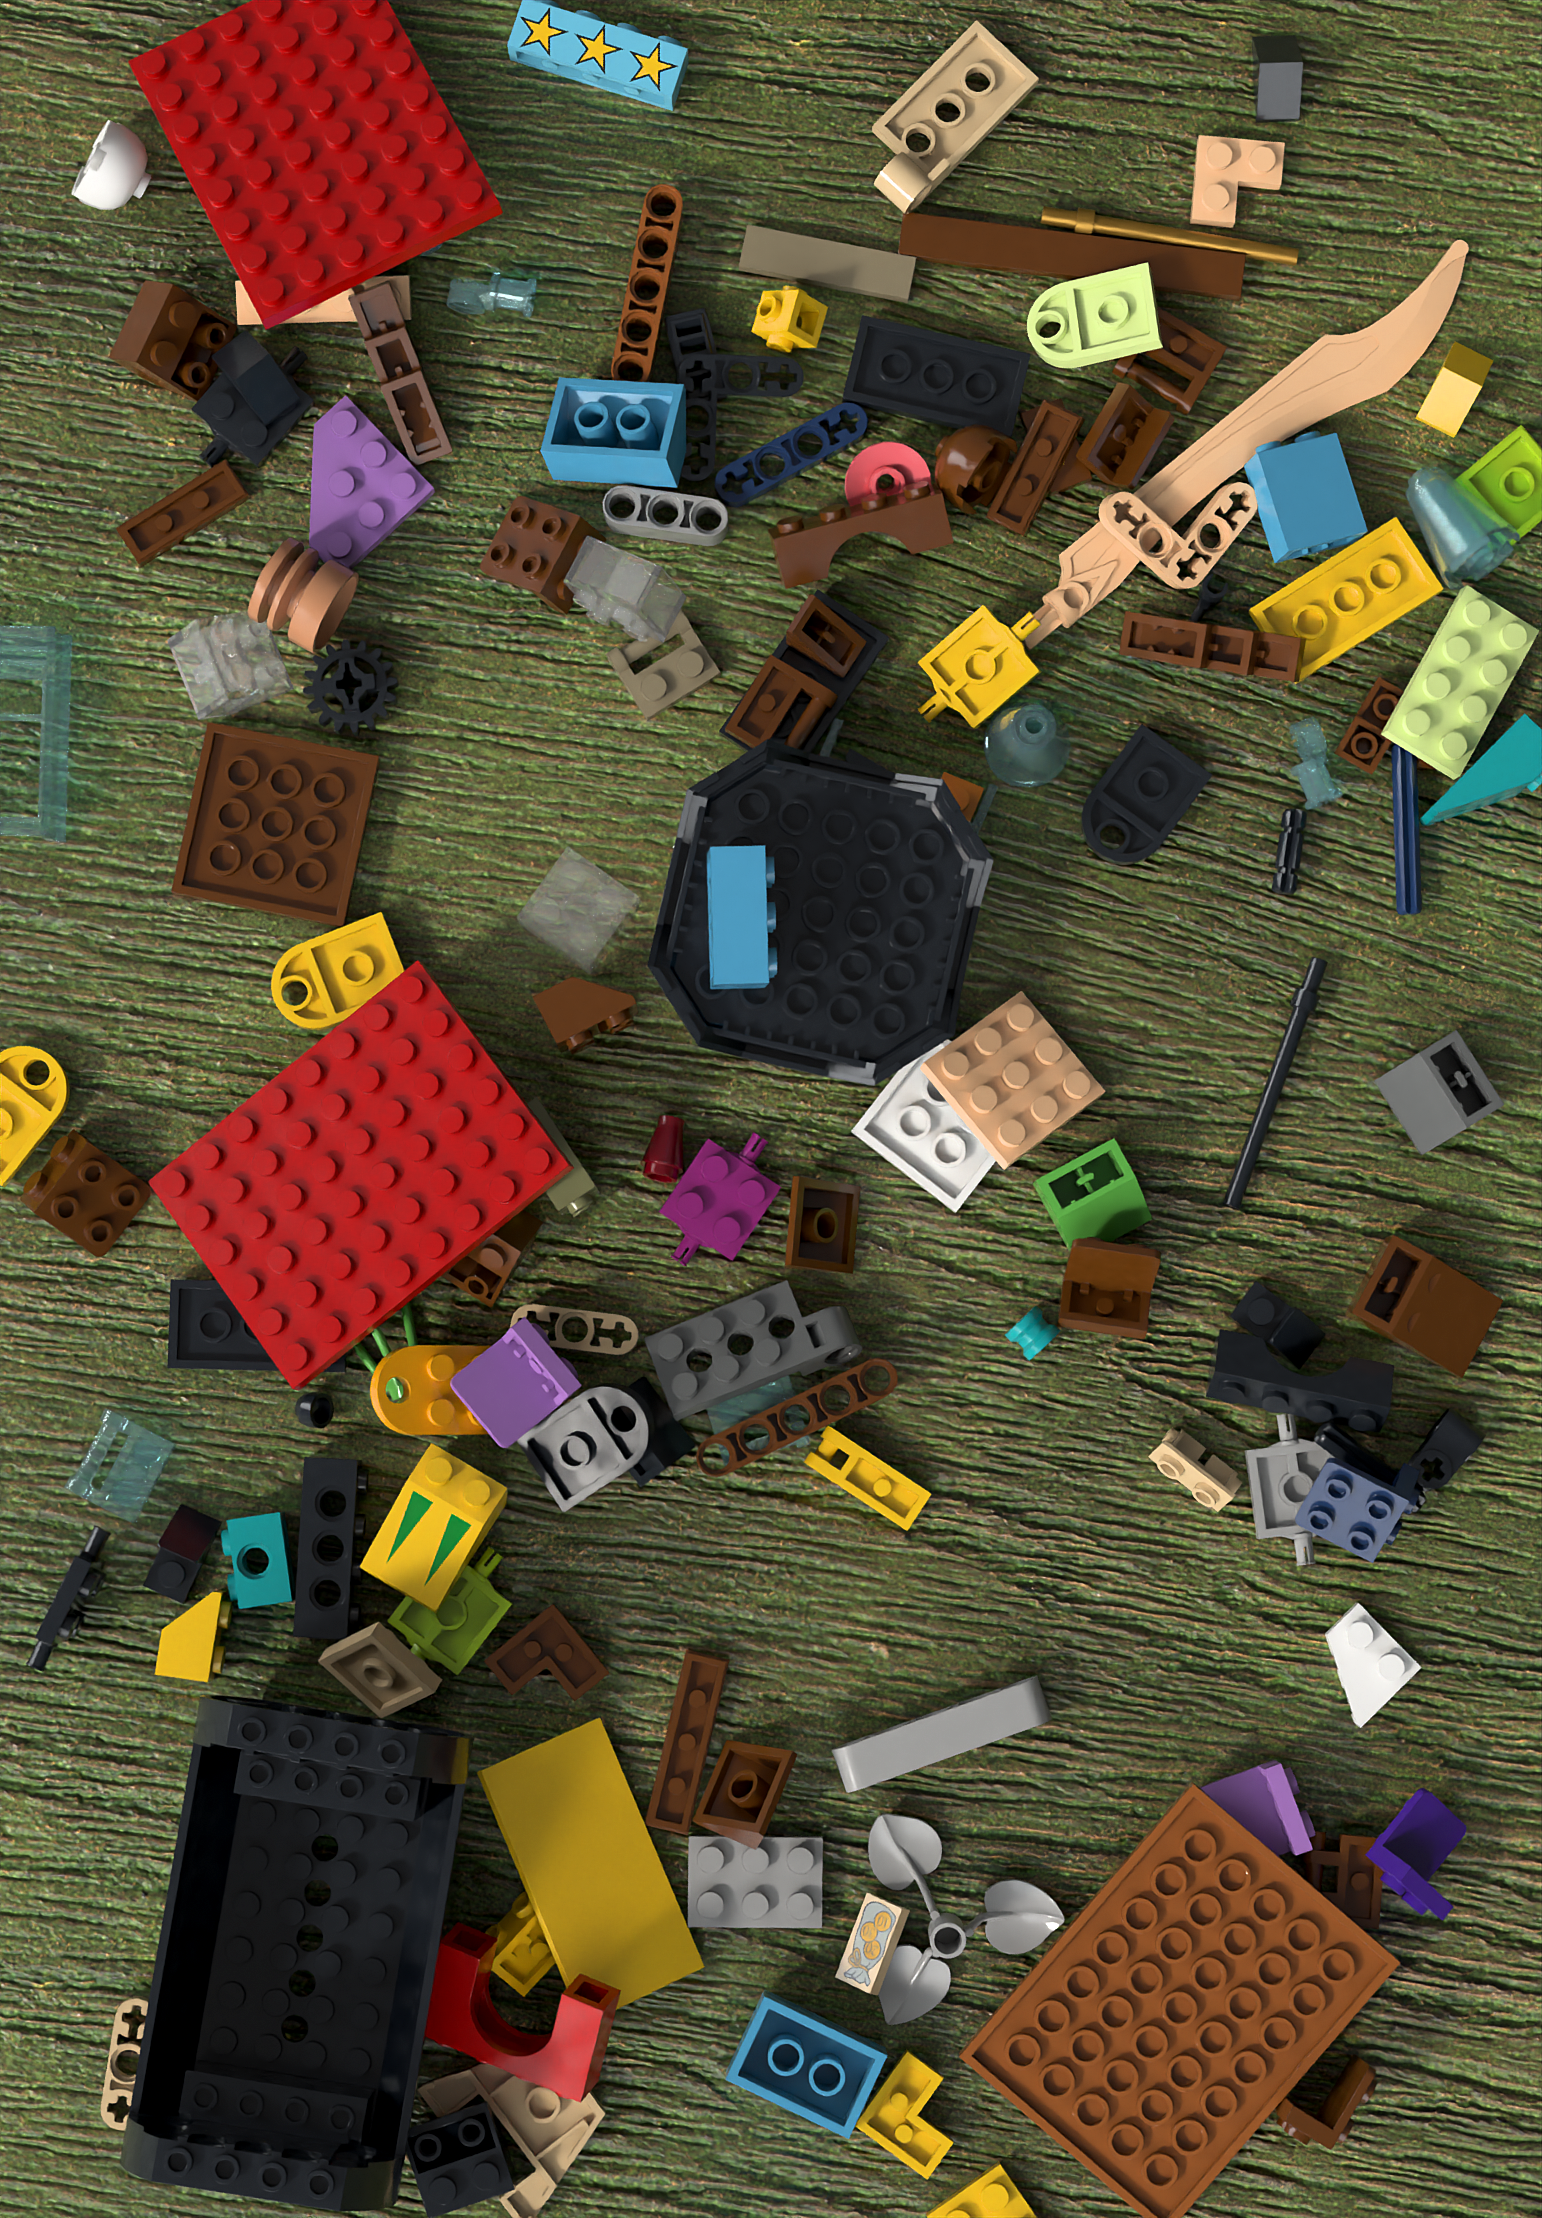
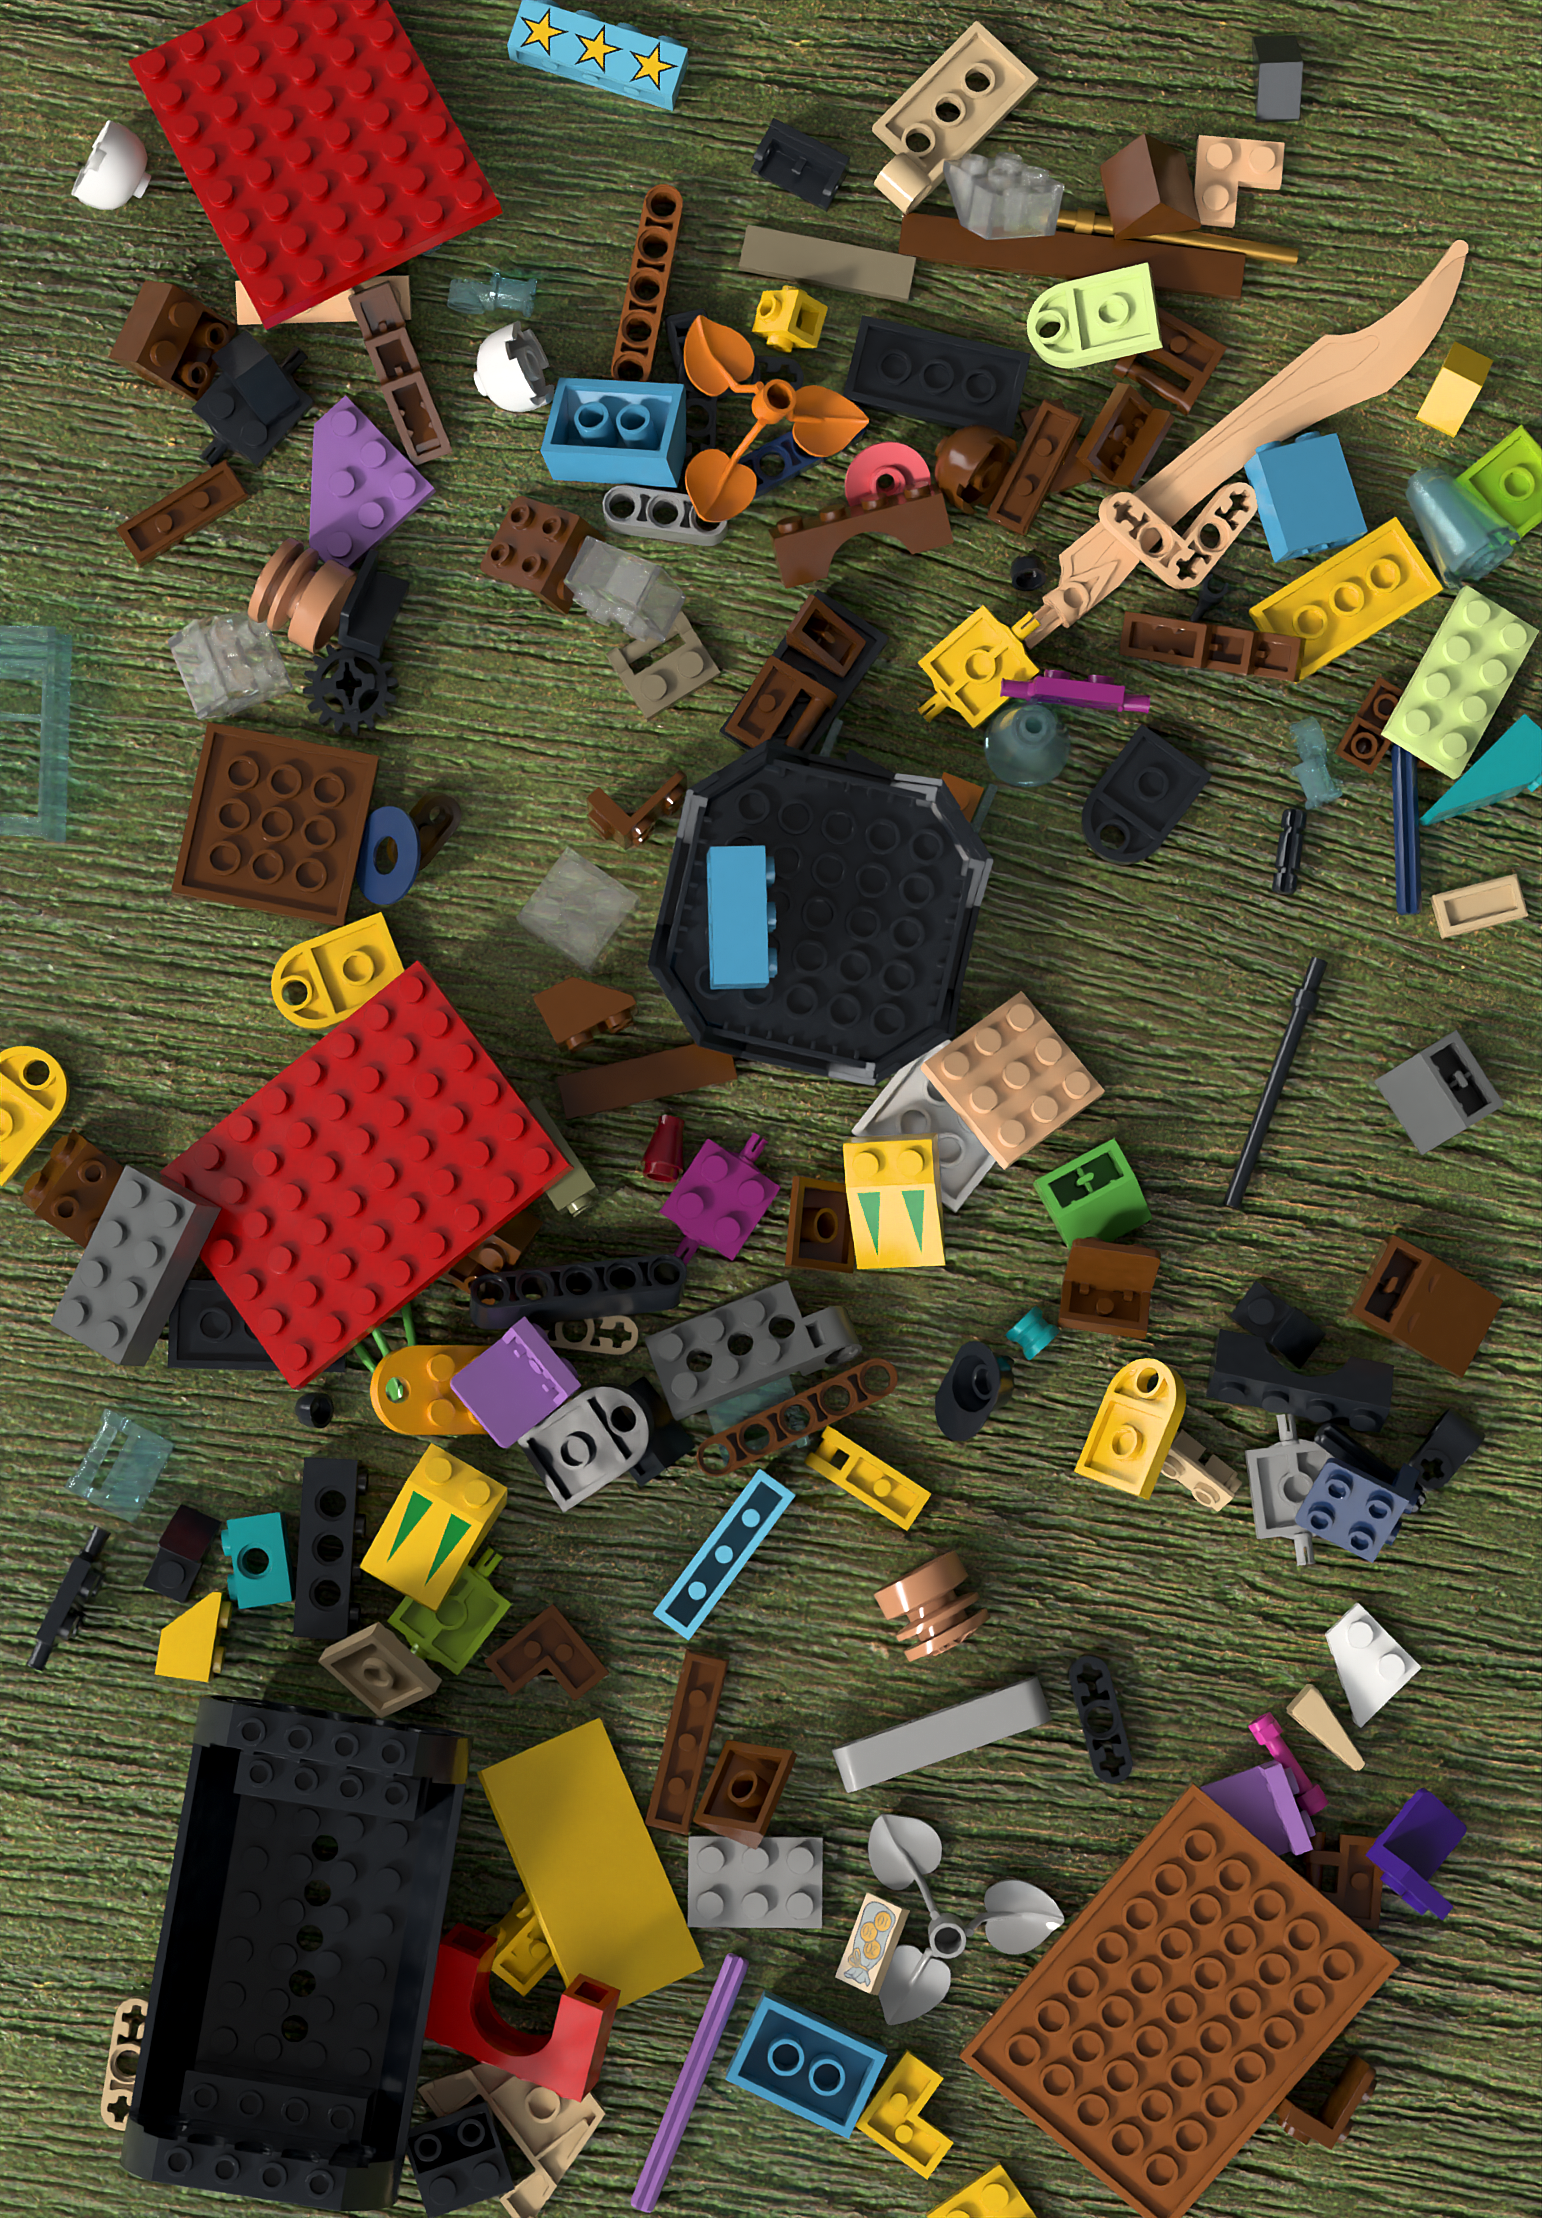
none -> dark grey brick [50,1165,221,1366]
none -> black panel [338,549,410,658]
none -> dark blue gear [356,806,421,905]
none -> dark brown plate [387,792,461,871]
none -> black beam [470,1254,687,1330]
none -> white cylinder [474,321,554,412]
none -> reddish brown tile [556,1044,738,1121]
none -> reddish brown bracket [586,770,687,851]
none -> medium lavender axle [631,1953,749,2213]
none -> medium azure brick [653,1468,795,1641]
none -> orange plant [684,315,869,522]
none -> black hinge [751,118,850,212]
none -> yellow slope [843,1133,946,1269]
none -> nougat wheel [873,1550,991,1662]
none -> black piece [935,1341,1014,1441]
none -> clear slope [943,152,1064,240]
none -> magenta plate [1000,670,1151,714]
none -> black hinge [1010,553,1046,591]
none -> black beam [1068,1655,1133,1784]
none -> yellow plate [1074,1358,1186,1500]
none -> reddish brown slope [1099,133,1201,241]
none -> dark pink bar [1248,1711,1329,1816]
none -> tan slope [1286,1684,1365,1771]
none -> tan tile [1430,874,1528,939]

